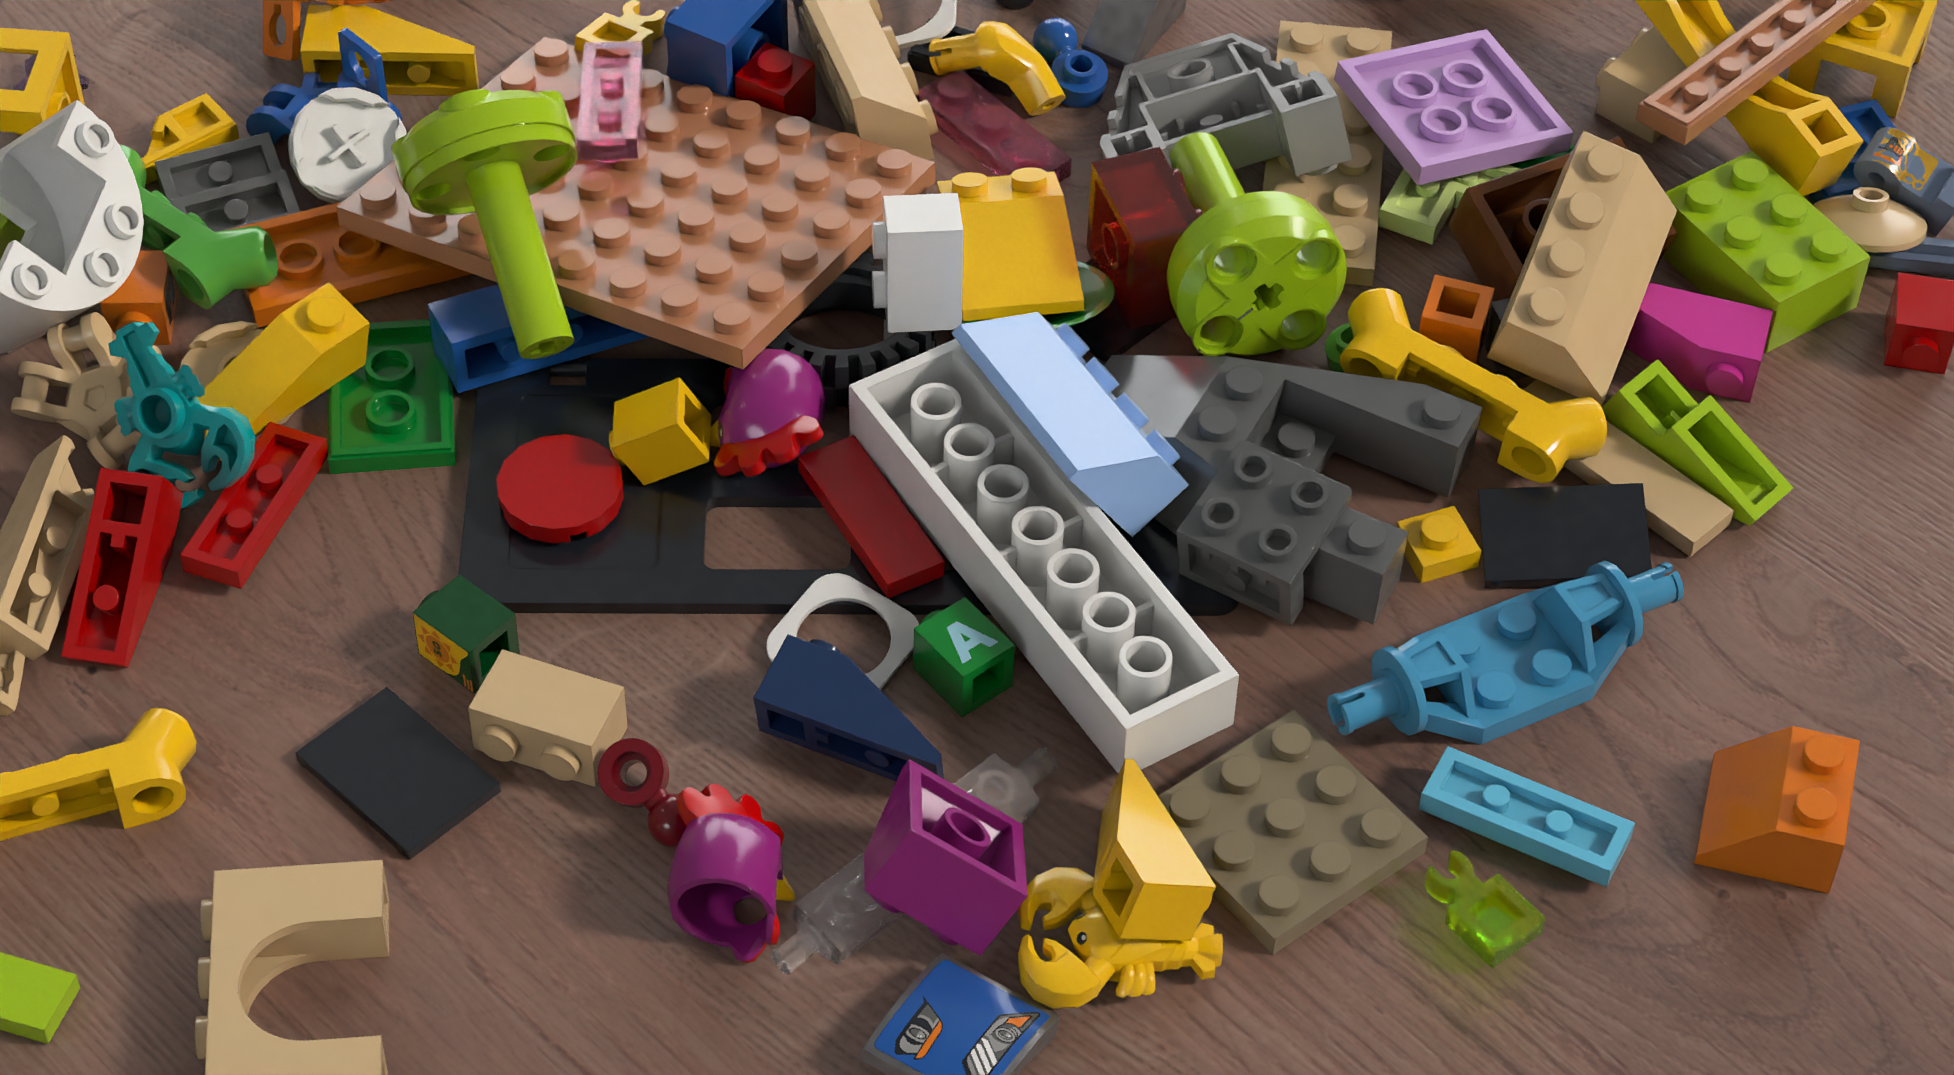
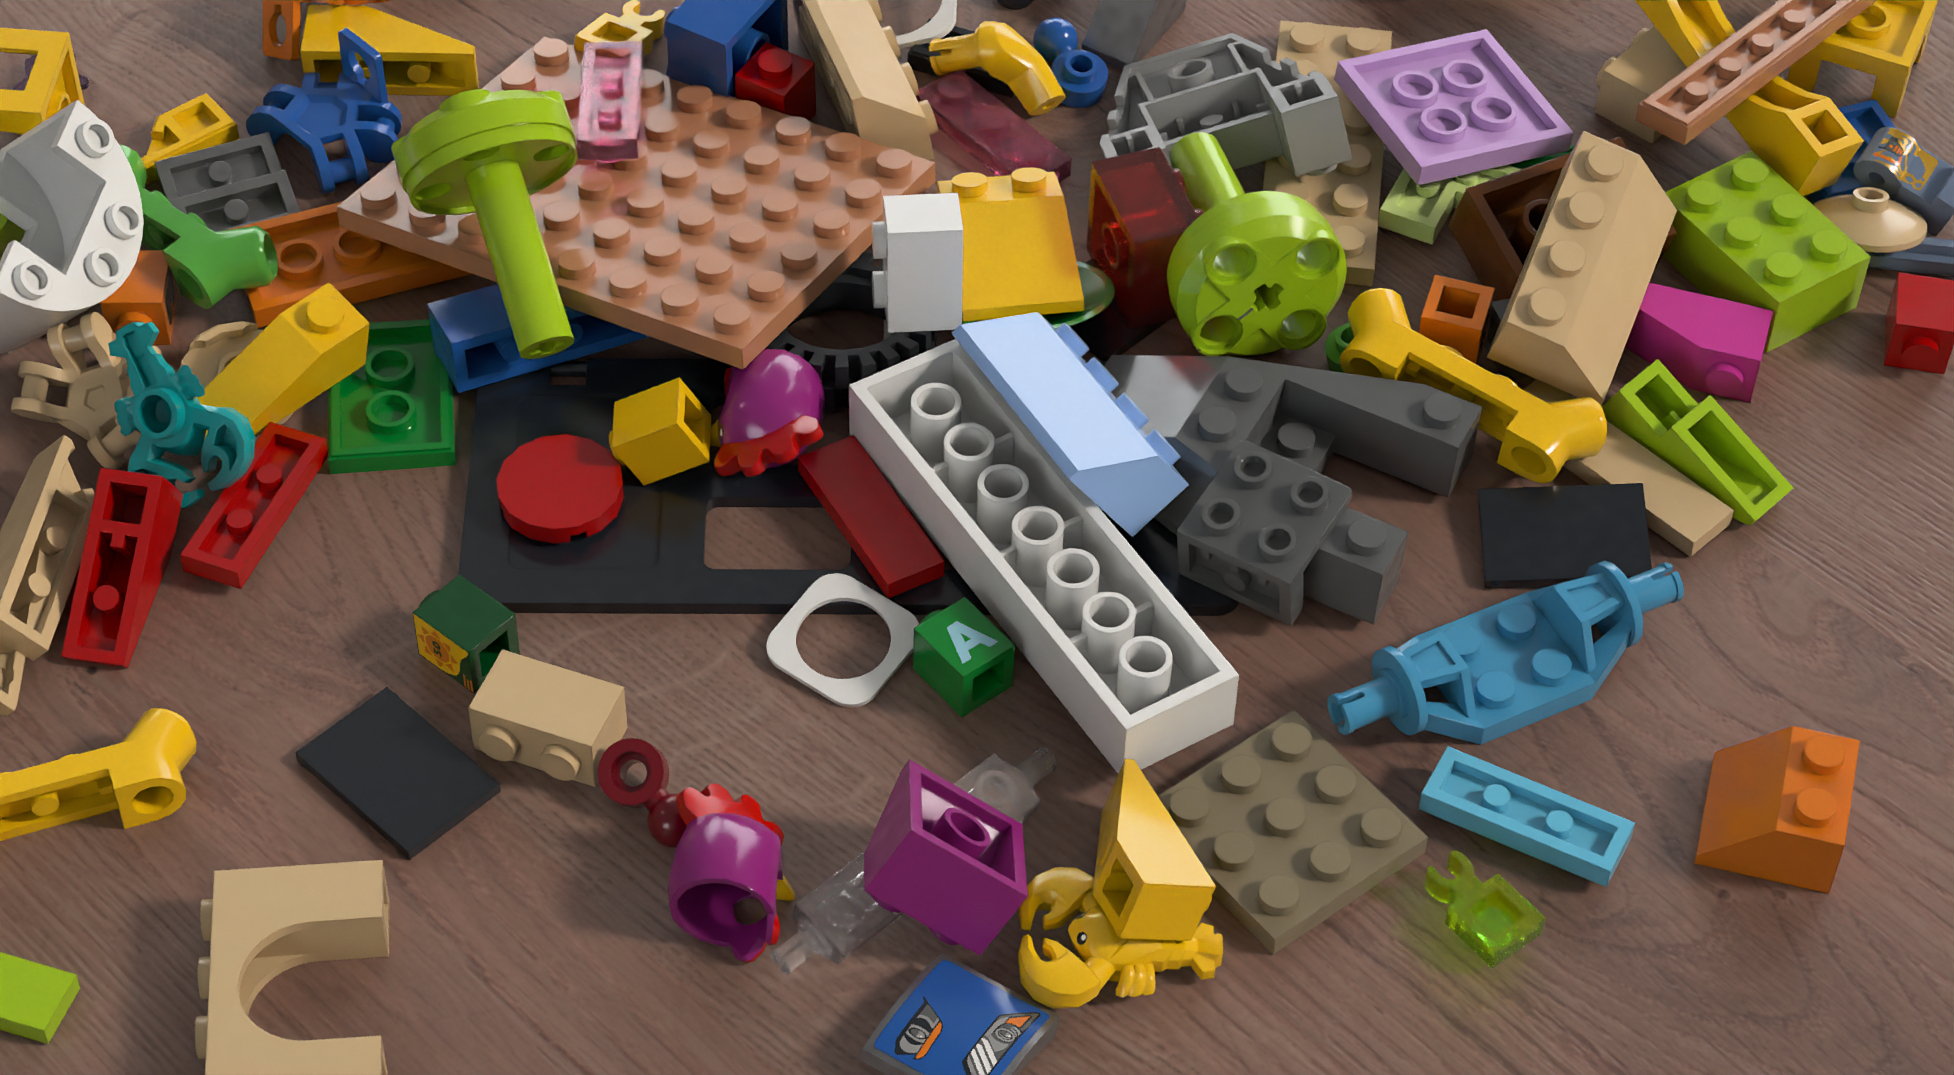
white tile [288,87,407,204] -> none
dark blue slope [753,634,944,781] -> none
yellow plate [1396,506,1481,583] -> none

